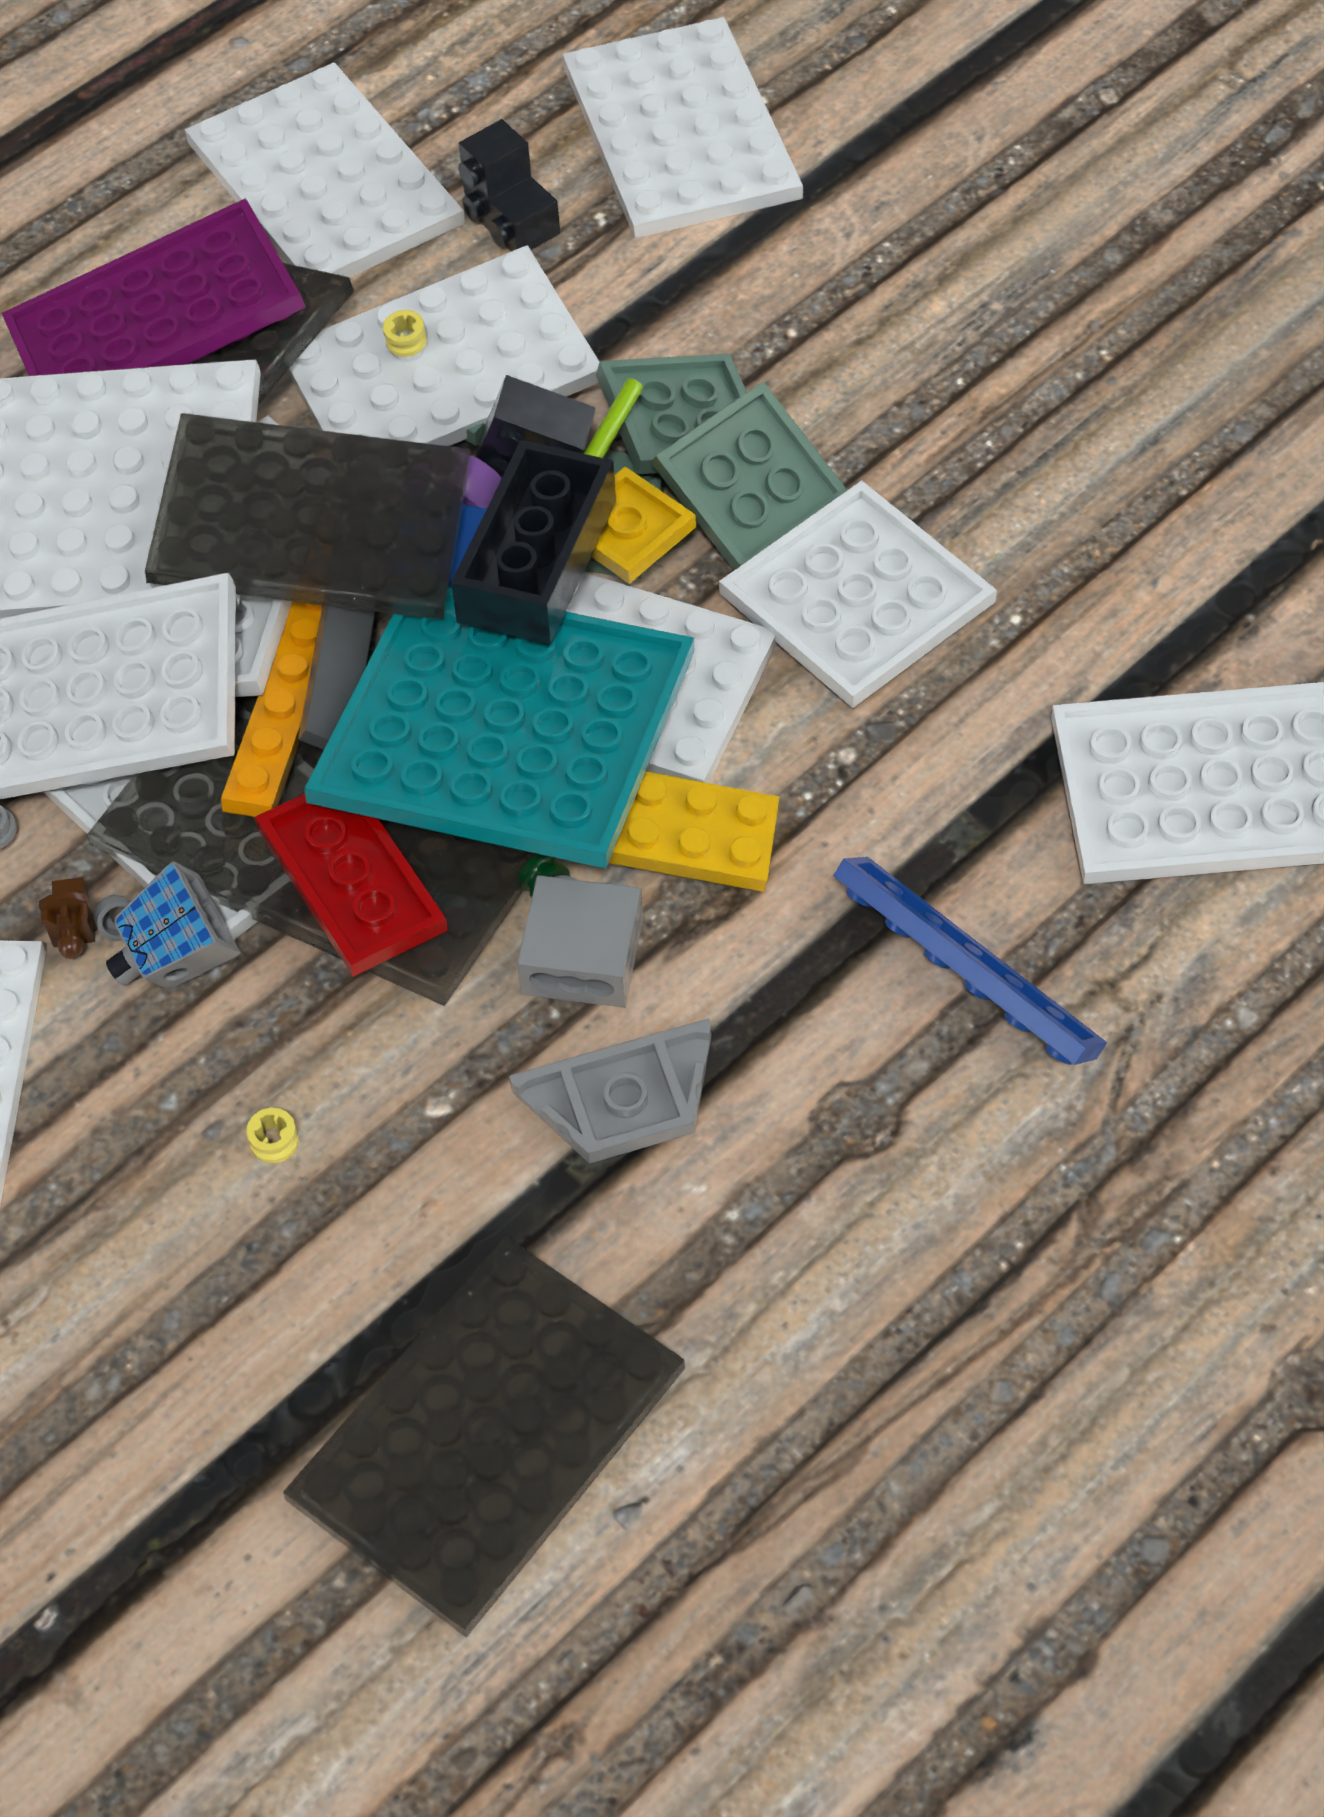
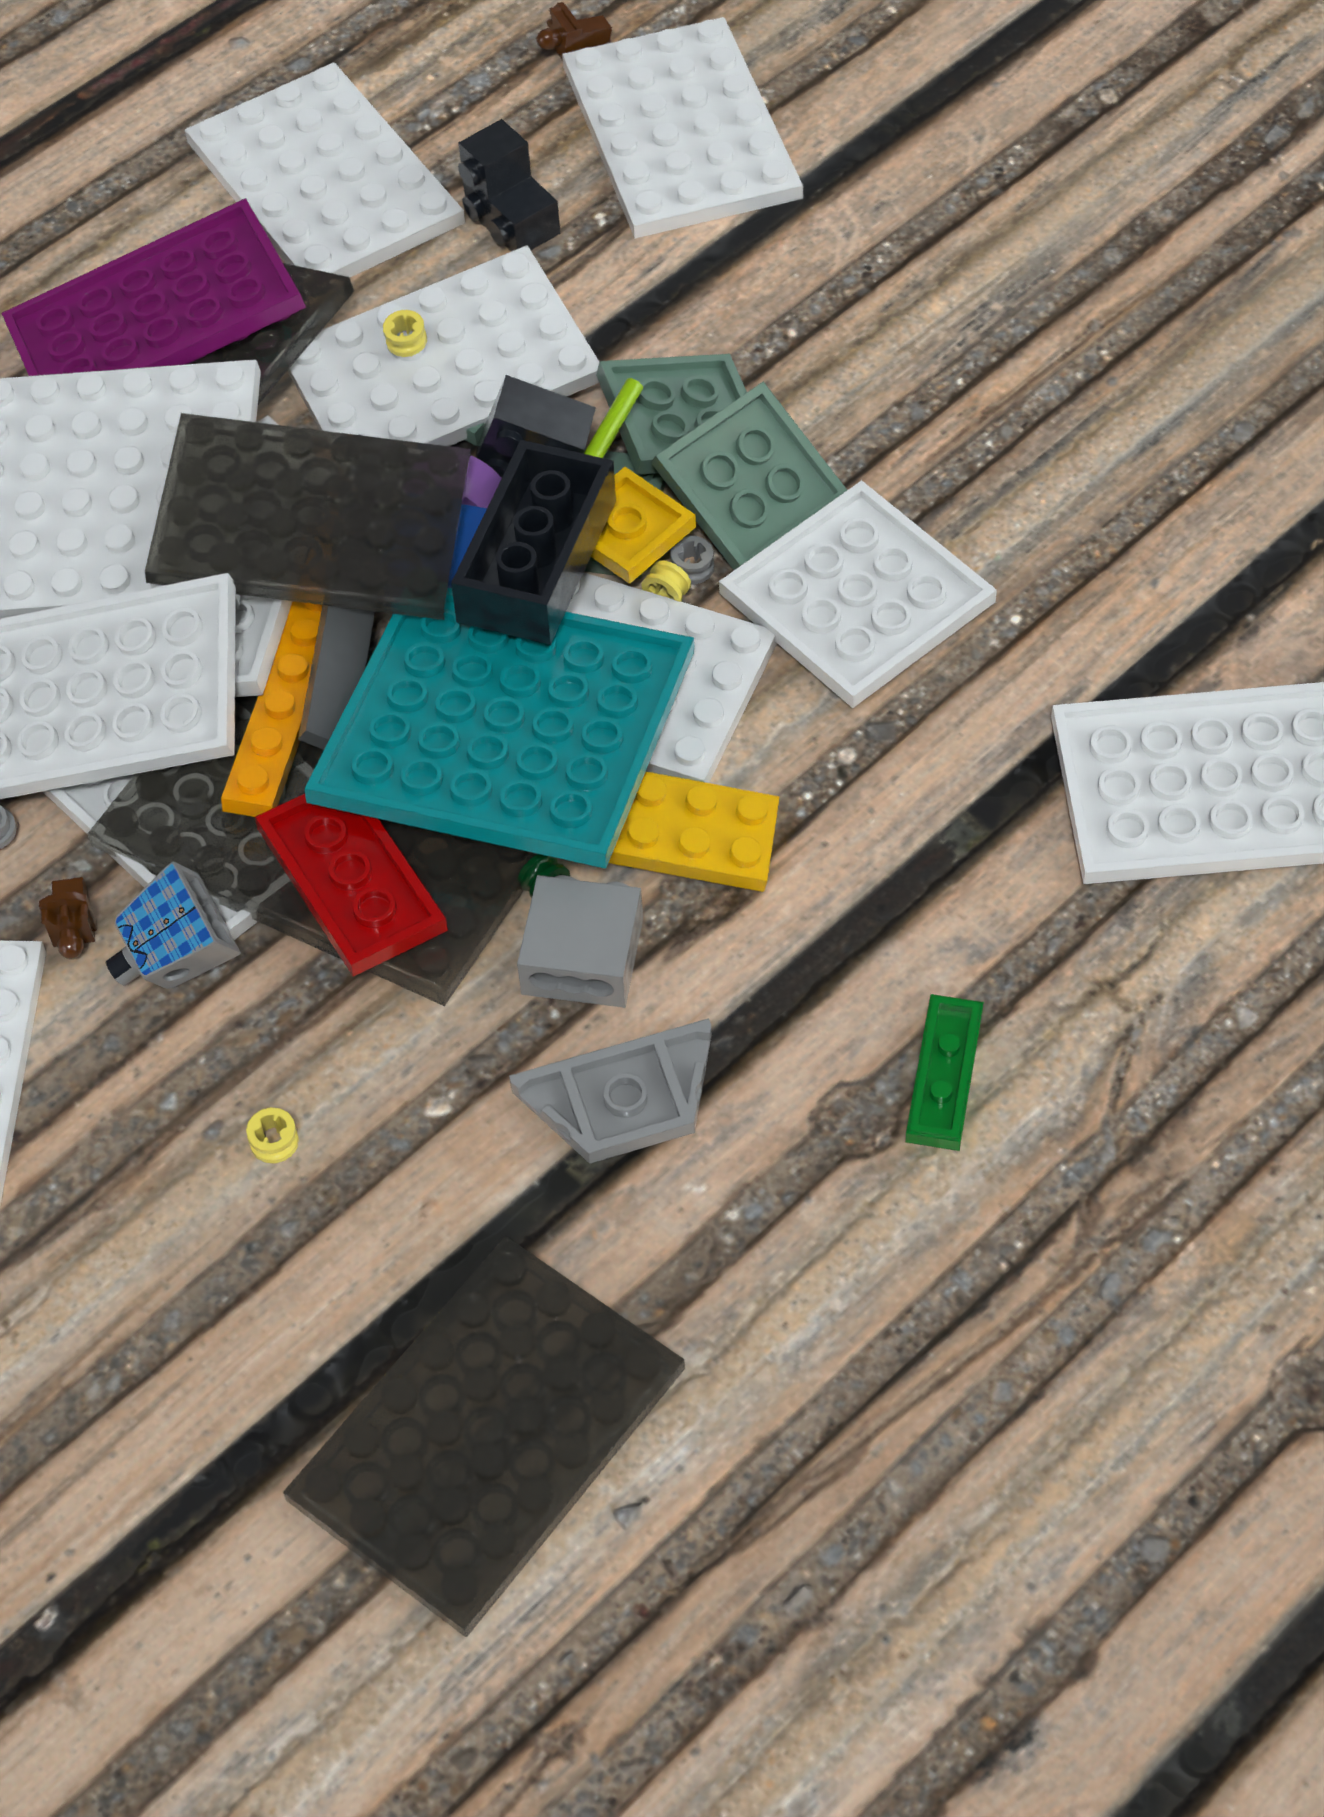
light grey hinge [94,895,131,941] -> none
blue plate [833,857,1108,1065] -> none
none -> reddish brown piece [536,2,612,60]
none -> light yellow bush [641,560,691,602]
none -> light grey bush [670,536,714,585]
none -> green tile [905,994,984,1151]

